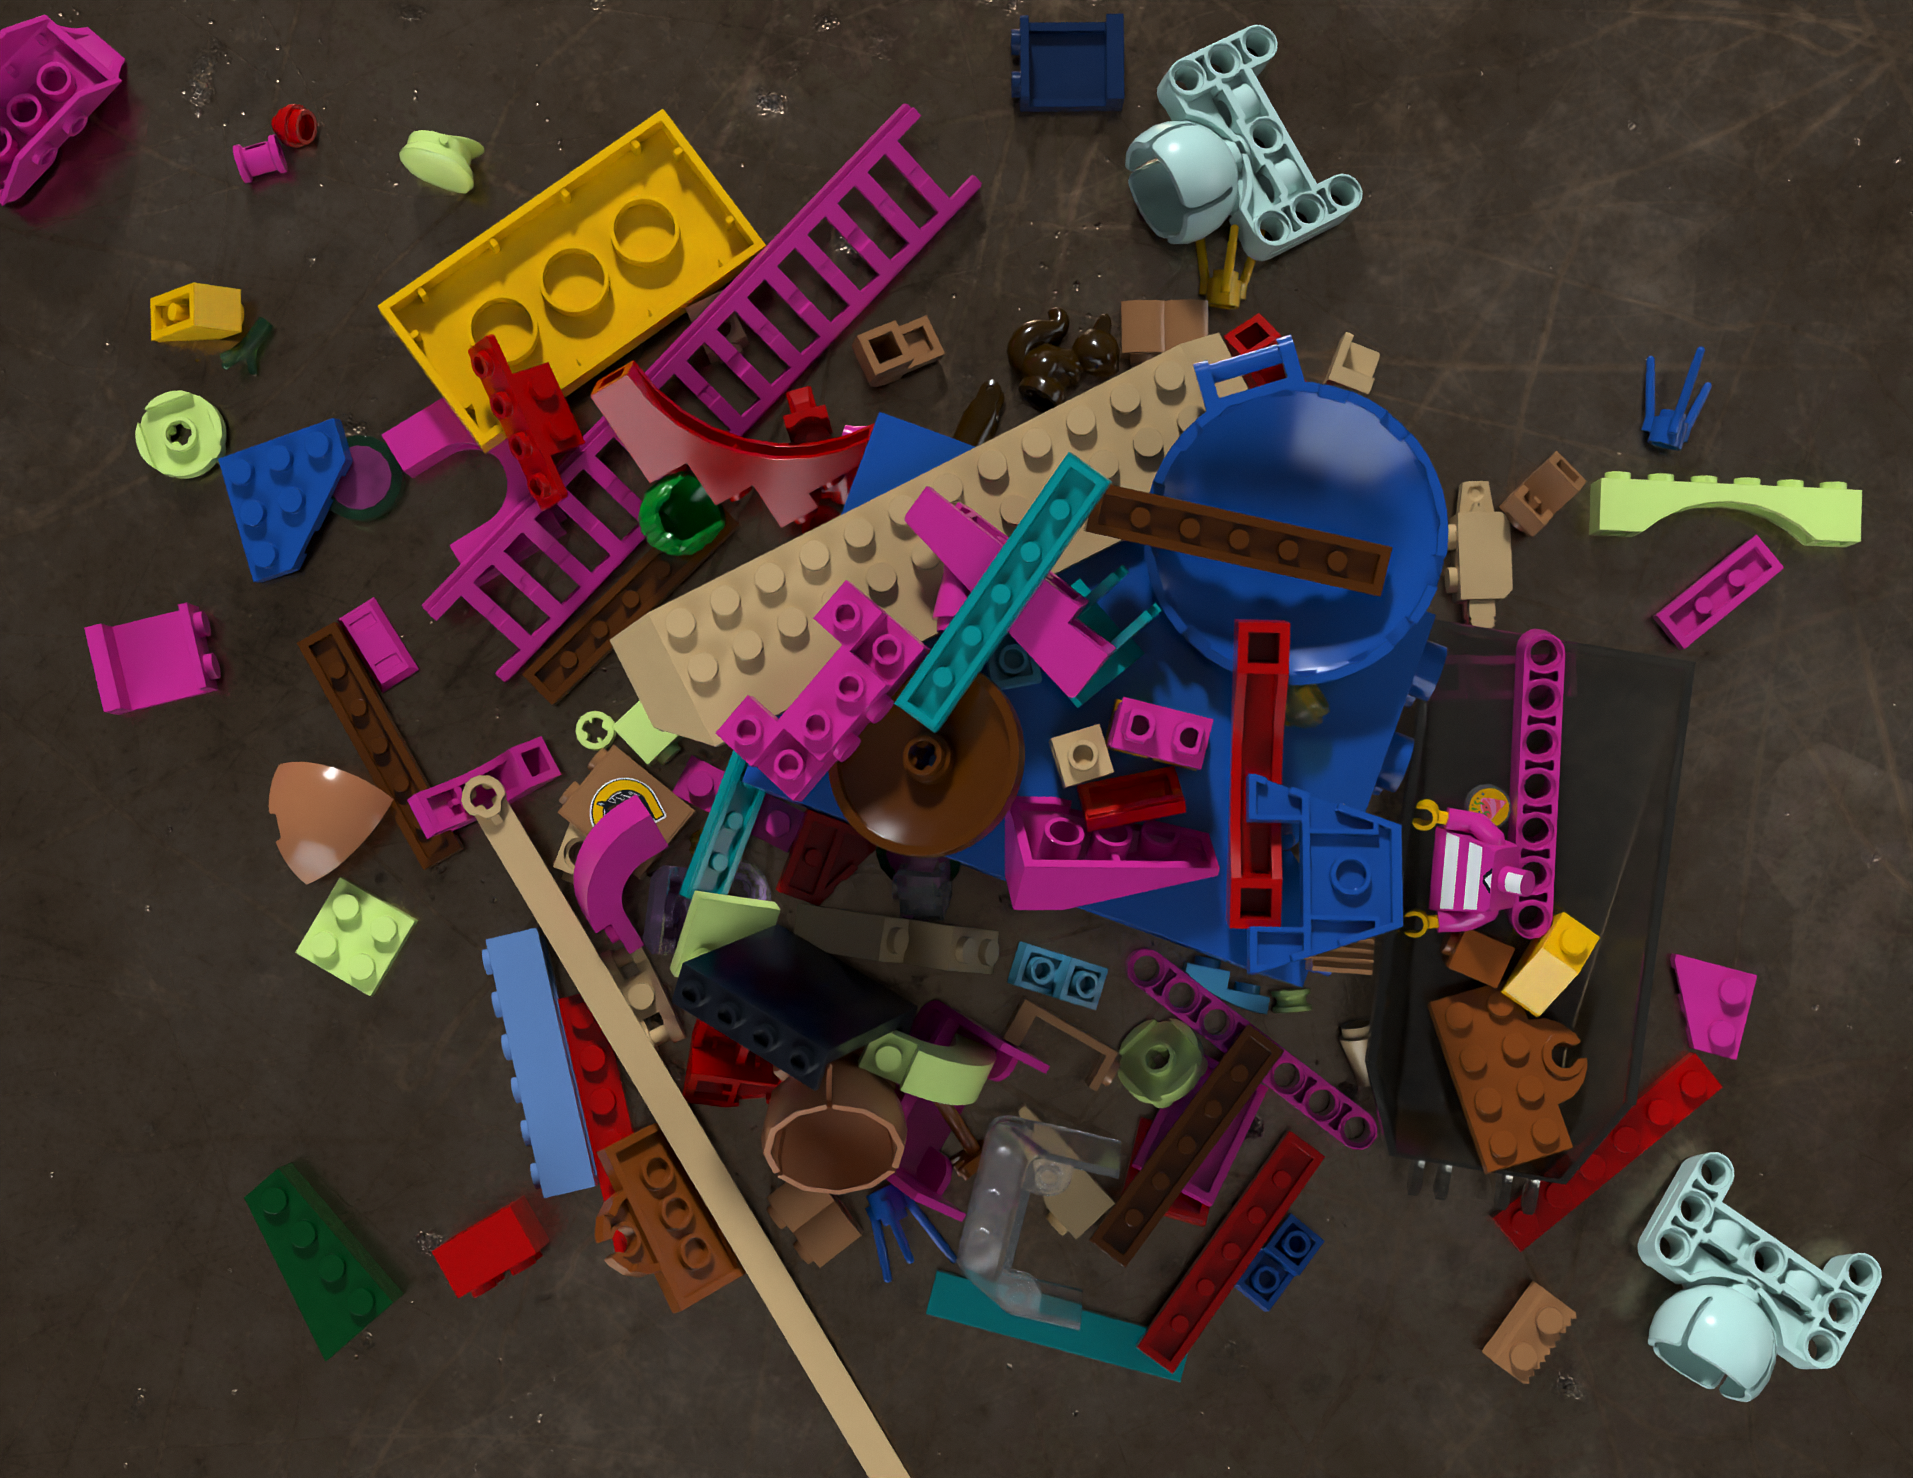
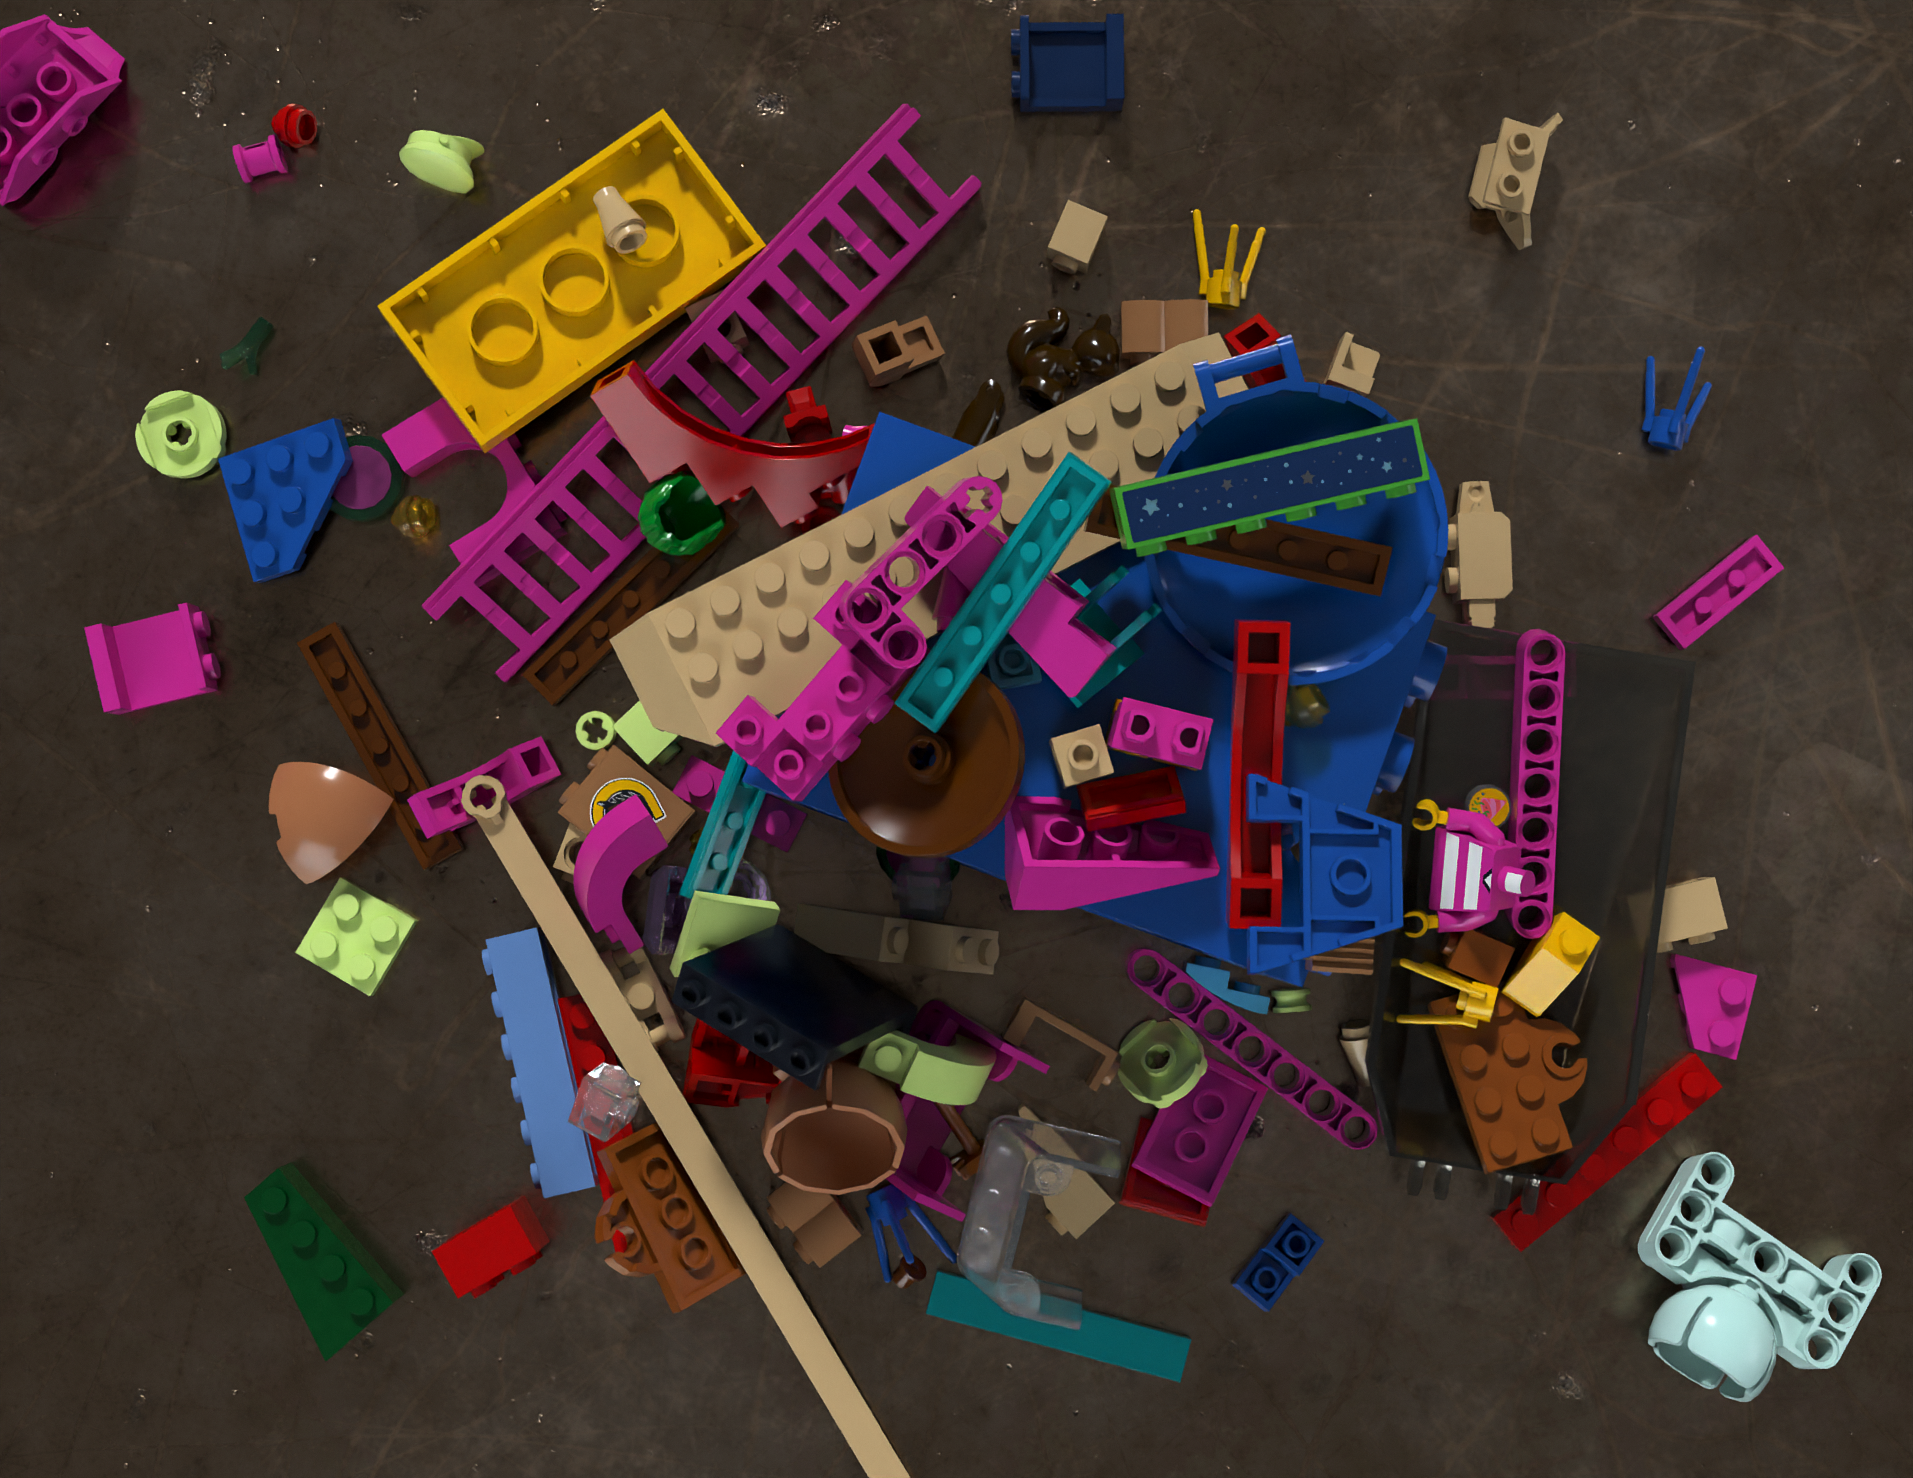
yellow slope [150,282,245,342] -> none
dark pink tile [337,597,419,693] -> none
red bracket [468,334,586,511] -> none
red wing [776,808,880,906] -> none
medium azure slope [1007,941,1109,1010] -> none
reddish brown plate [1089,1024,1284,1268] -> none
light aqua beam [1125,25,1363,261] -> none
red plate [1135,1130,1325,1374] -> none
medium nougat brick [1482,1281,1577,1384] -> none
medium nougat brick [1499,451,1587,537] -> none
yellowish green arch [1589,471,1862,547] -> none
none -> clear yellow plate [390,495,438,539]
none -> clear brick [568,1062,641,1142]
none -> tan cone [593,186,647,254]
none -> dark pink beam [839,476,1003,669]
none -> reddish brown piece [892,1255,927,1289]
none -> tan brick [1046,200,1108,274]
none -> dark blue brick [1109,418,1430,557]
none -> yellow plant [1396,958,1499,1029]
none -> tan piece [1468,113,1563,250]
none -> tan brick [1619,877,1728,955]

